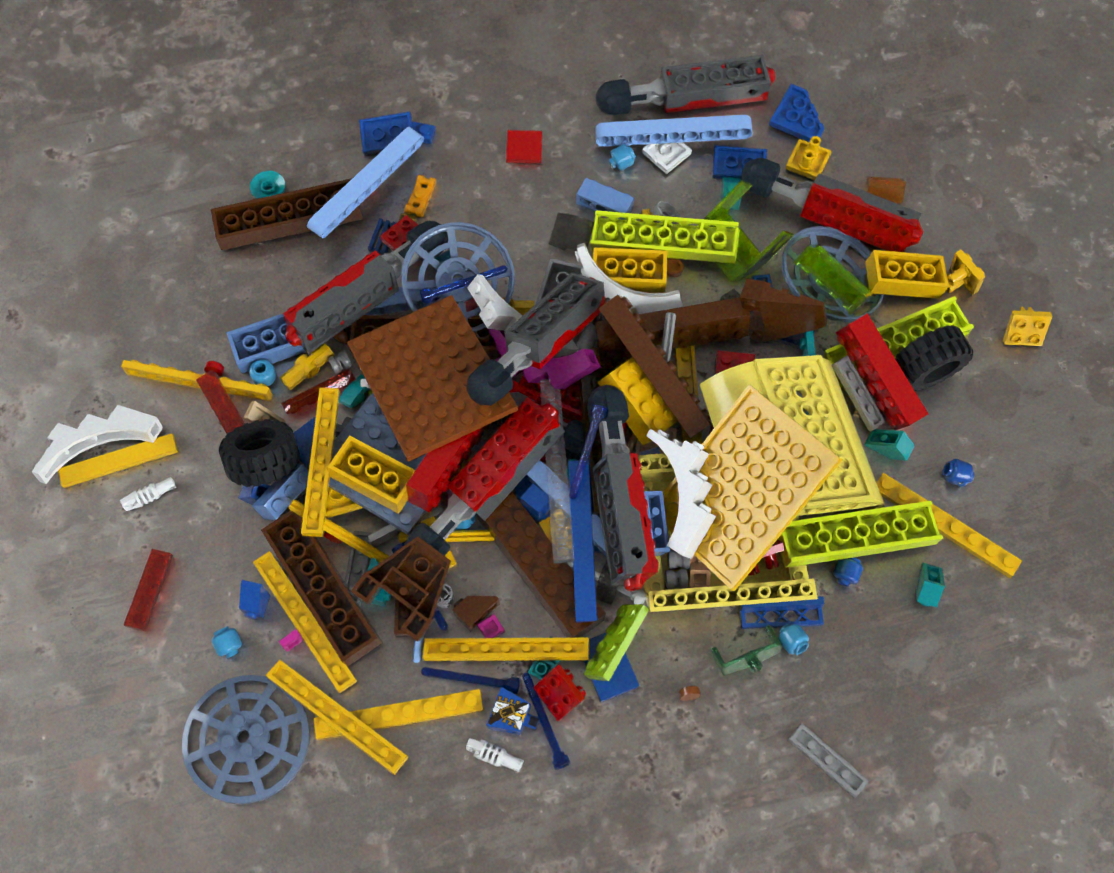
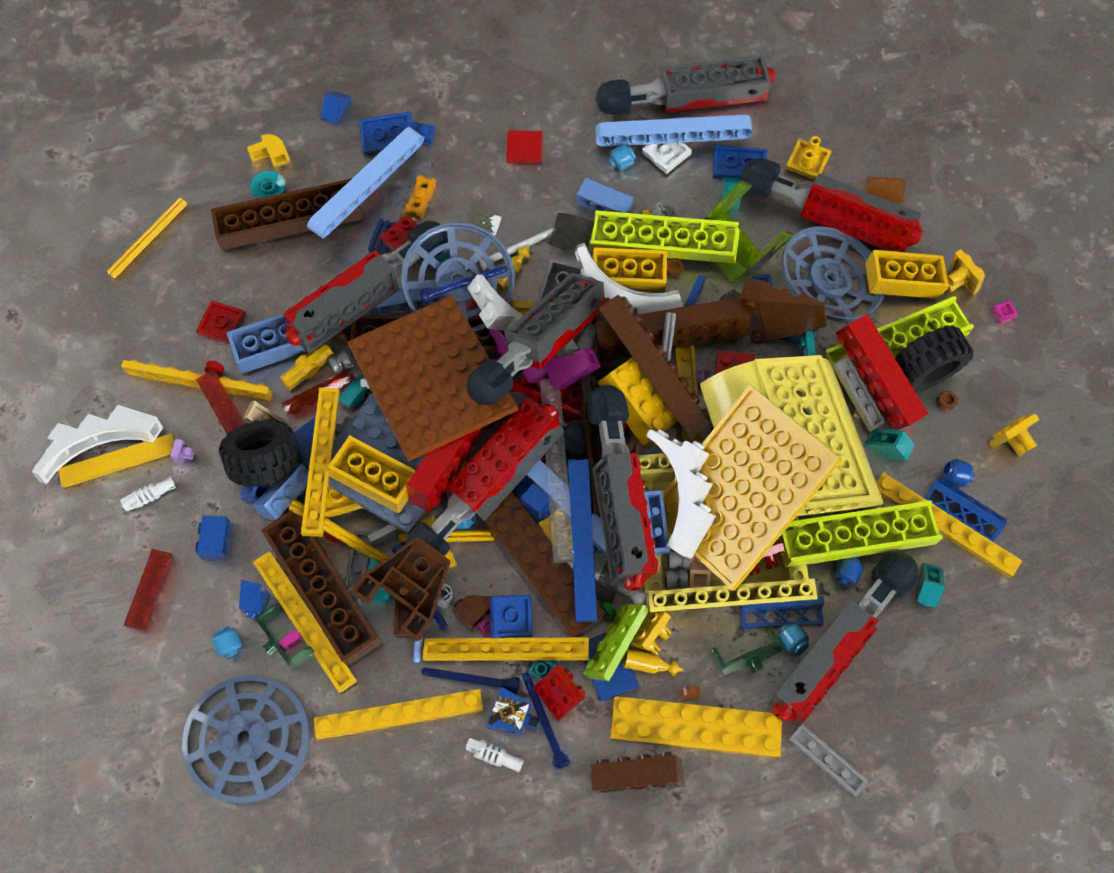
dark azure head [249,359,276,386] -> none
yellow plate [266,659,408,775] -> none
clear blue piece [569,403,608,499] -> none
blue plate [769,84,825,142] -> none
clear neon green windscreen [793,244,873,315] -> none
yellow plate [1003,307,1052,346] -> none
none -> yellow axle [107,198,187,278]
none -> lavender tile [170,439,195,465]
none -> blue brick [195,516,231,561]
none -> red tile [196,300,246,344]
none -> yellow brick [246,134,290,167]
none -> clear green piece [256,603,314,670]
none -> blue slope [321,91,351,125]
none -> sticker [472,211,502,236]
none -> white piece [477,228,557,271]
none -> yellow wheel [490,246,530,291]
none -> blue plate [490,595,532,638]
none -> reddish brown wedge [590,752,685,793]
none -> green tile [599,600,616,621]
none -> yellow plate [610,696,782,758]
none -> yellow wheel [621,649,684,676]
none -> yellow plate [630,611,672,655]
none -> blue tile [684,275,705,306]
none -> lavender tile [697,369,713,385]
none -> piece [769,552,918,724]
none -> blue fence [924,476,1008,542]
none -> dark orange tile [937,391,958,411]
none -> yellow plate [988,413,1040,456]
none -> dark pink tile [992,300,1019,324]

